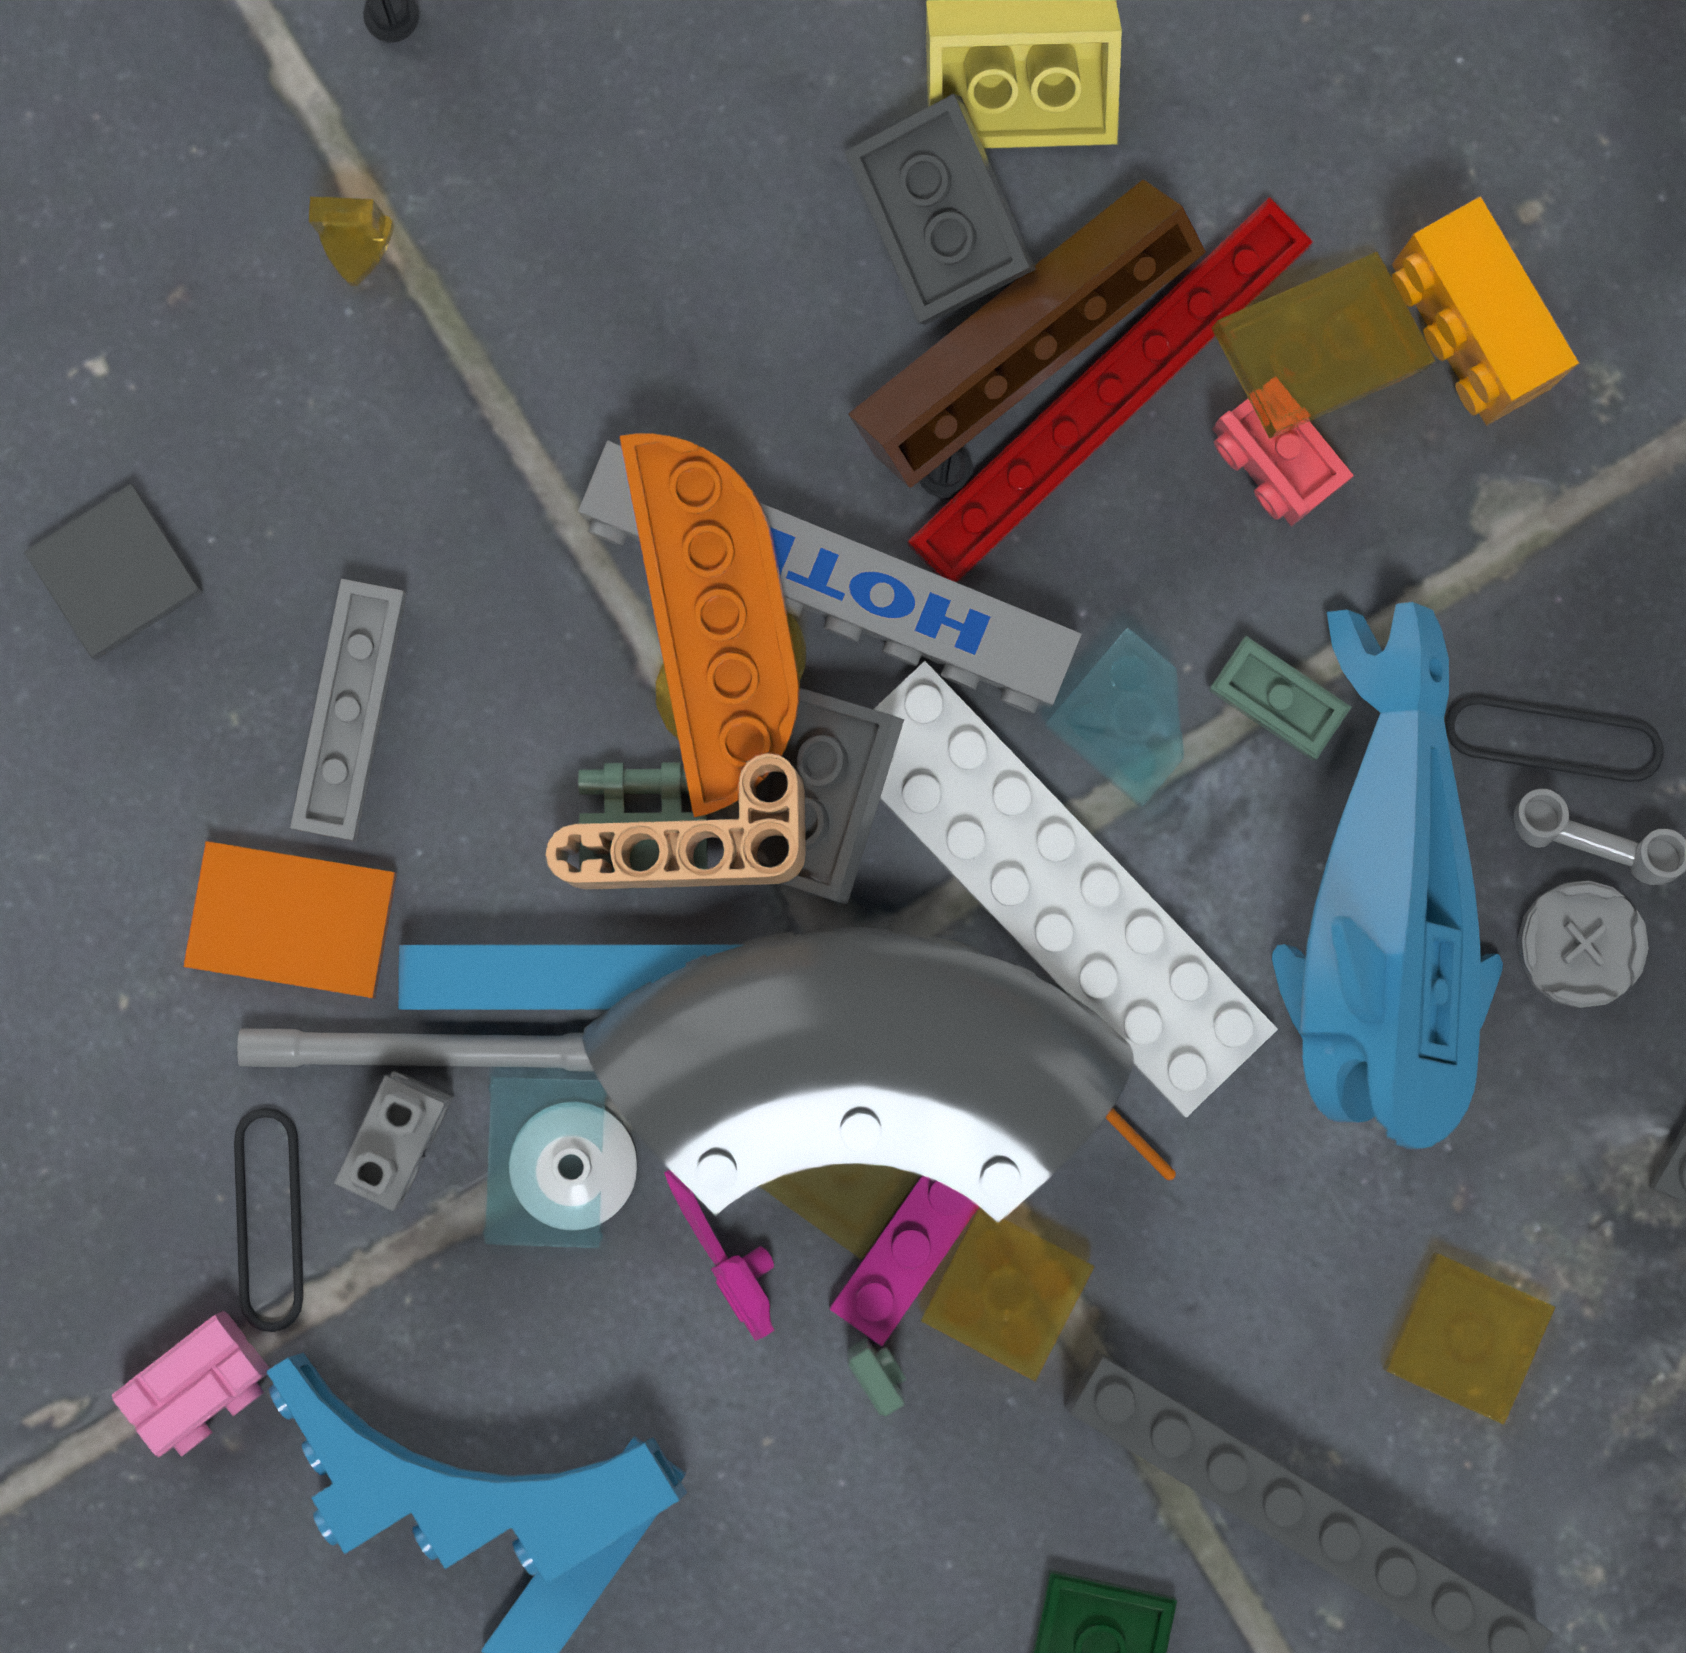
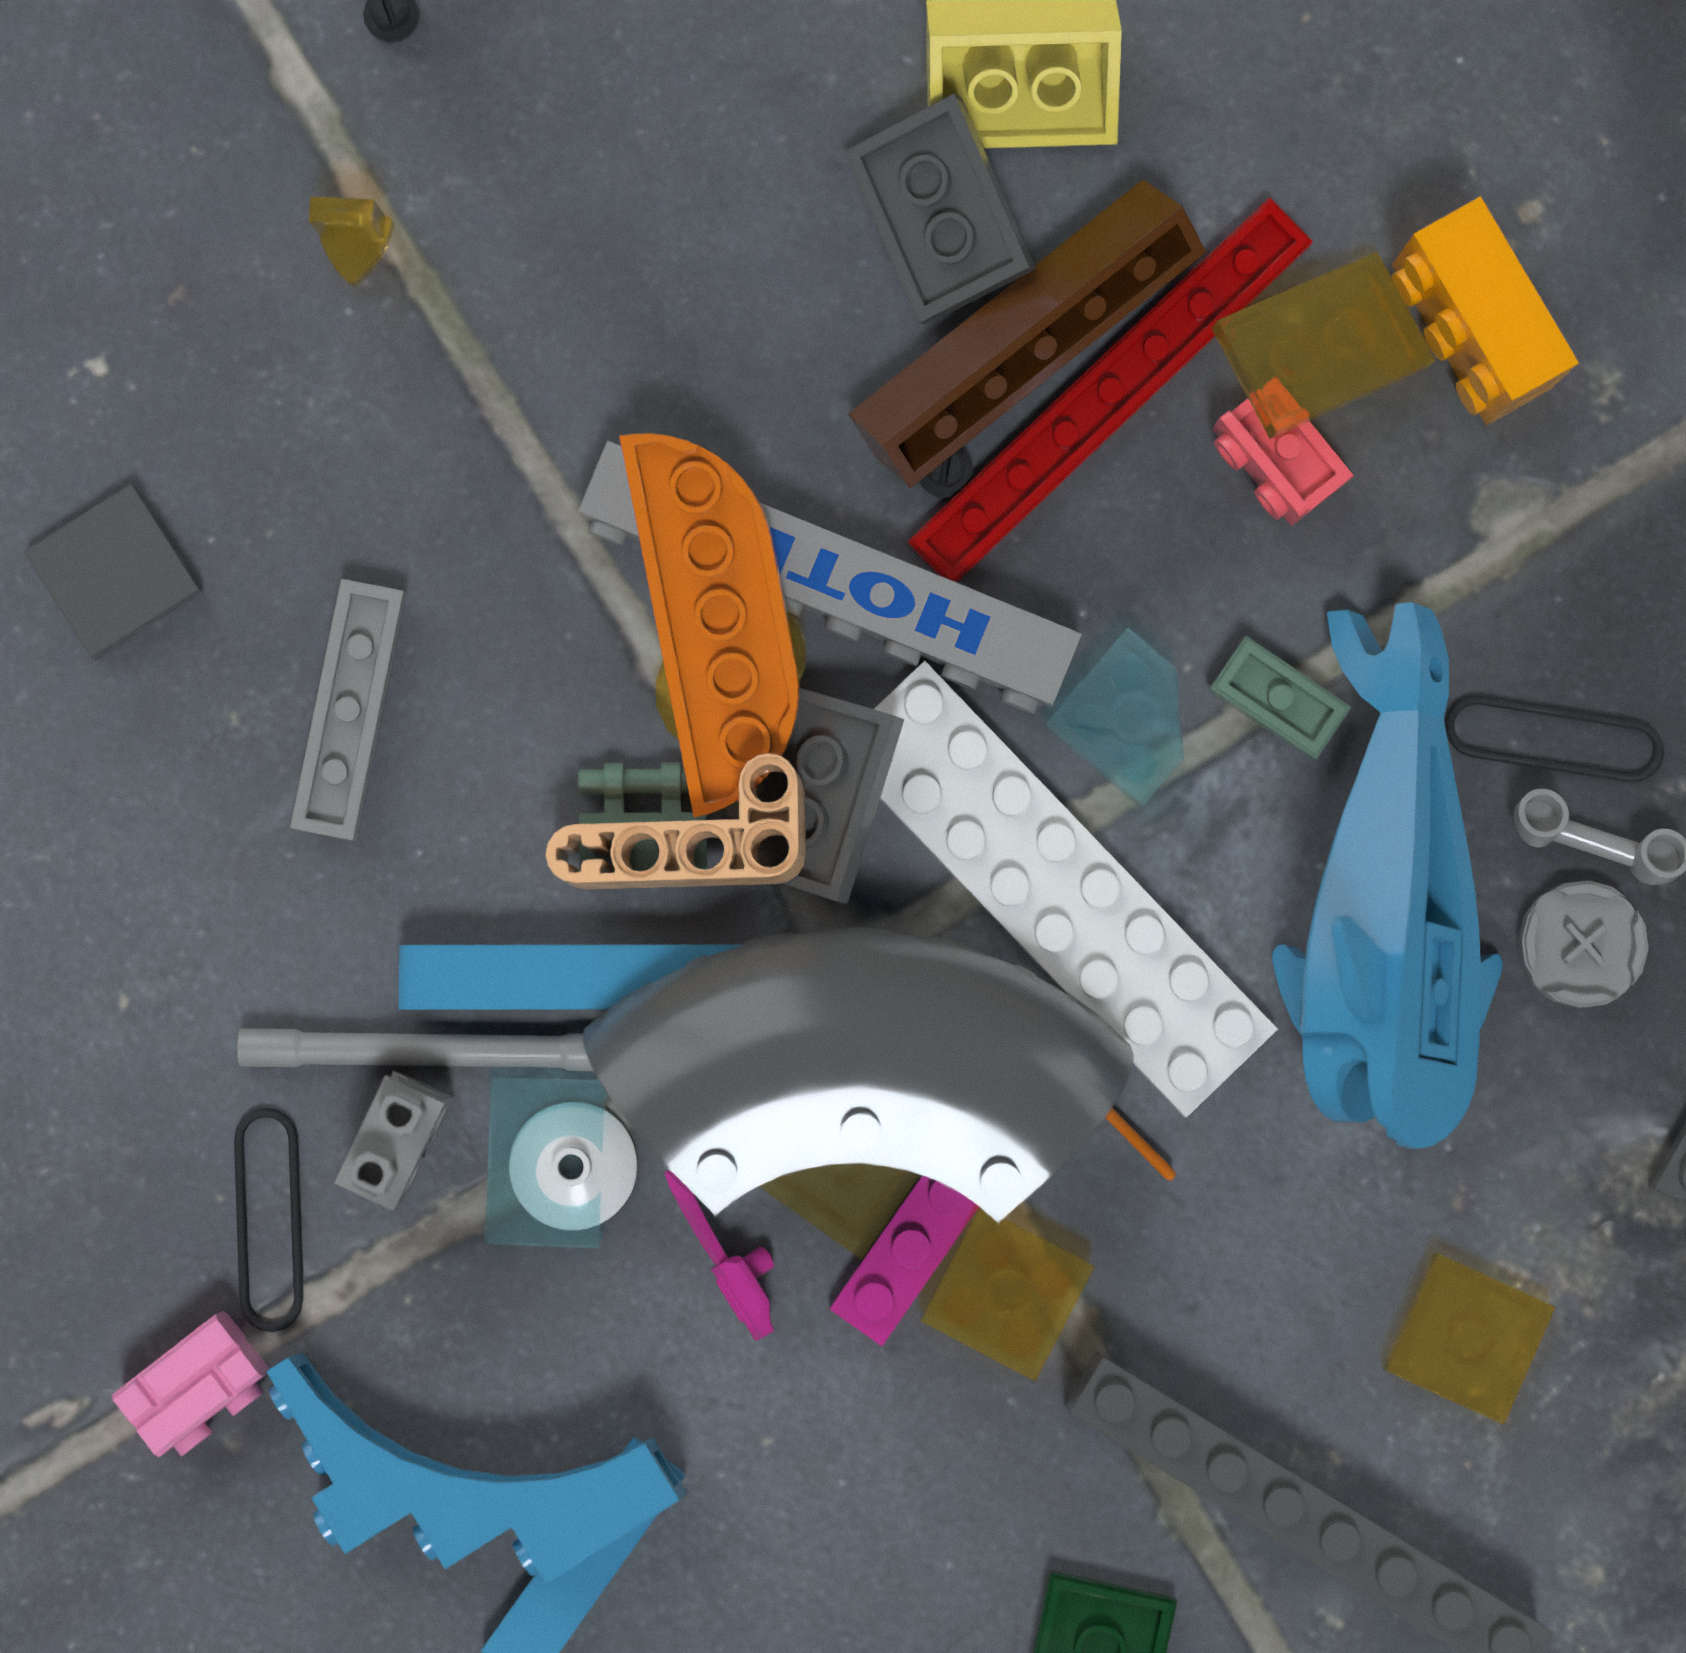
orange tile [183,841,397,998] -> none
sand green plate [847,1337,907,1417] -> none

